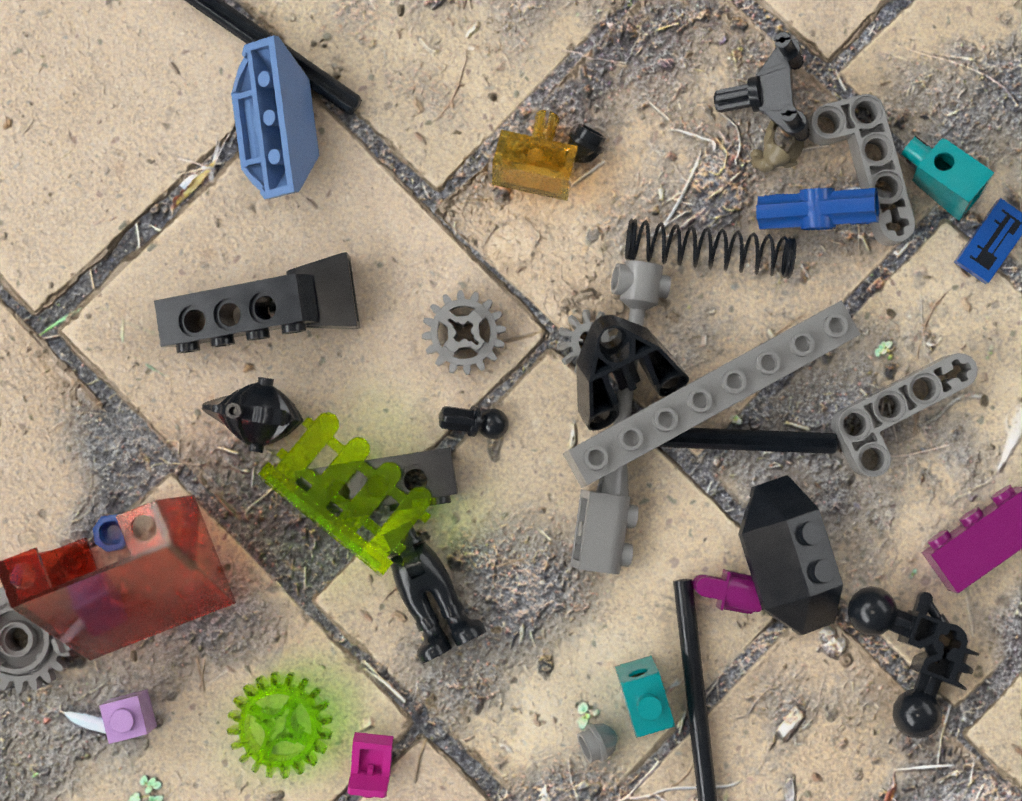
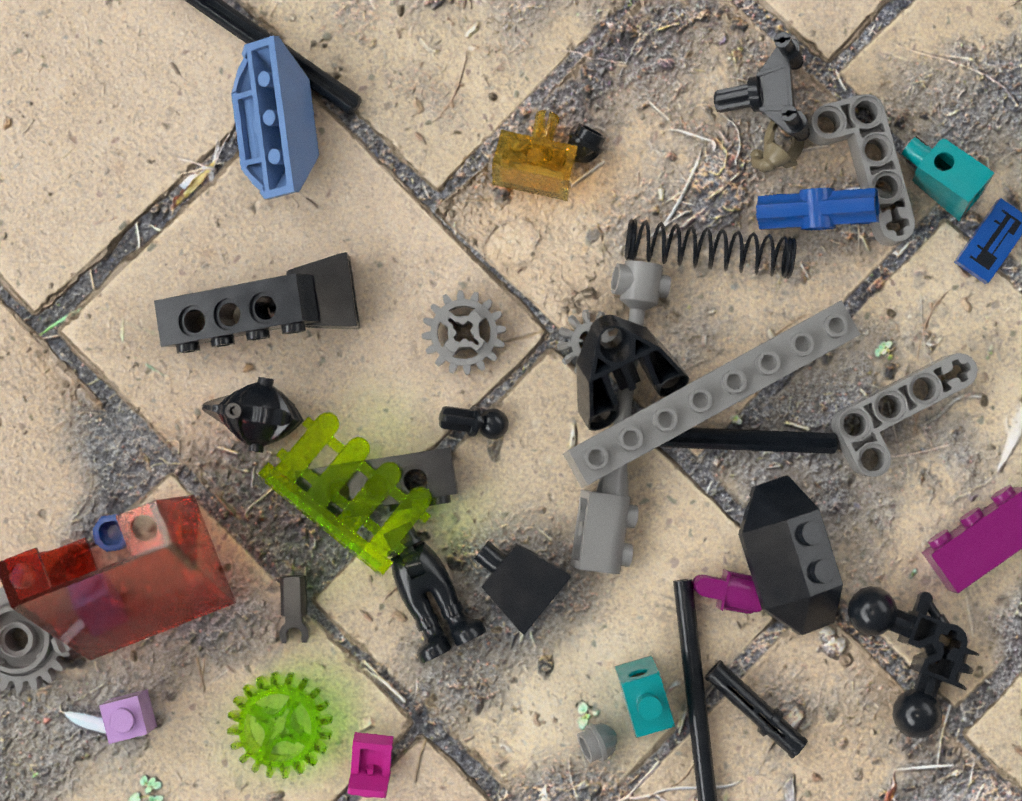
none -> black bar [279,575,310,643]
none -> black torso [474,541,571,634]
none -> black pin [704,660,808,758]

